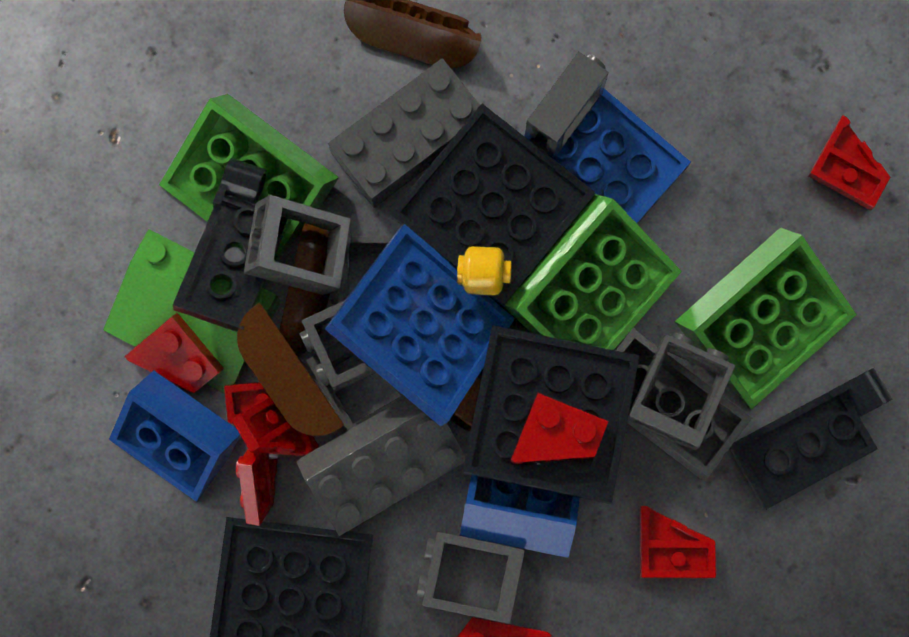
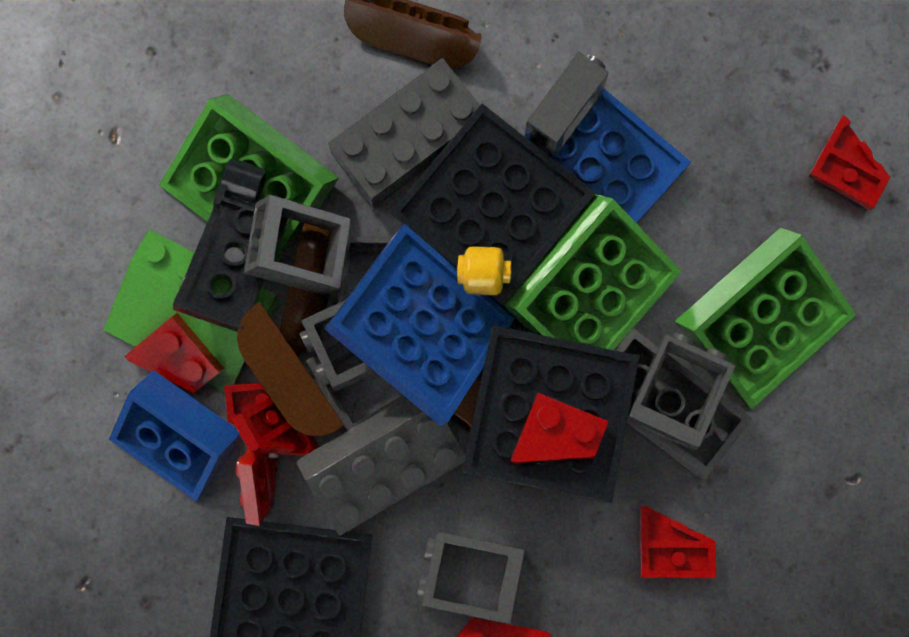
blue slope [459,475,580,558] -> none
black hinge [729,367,893,510] -> none

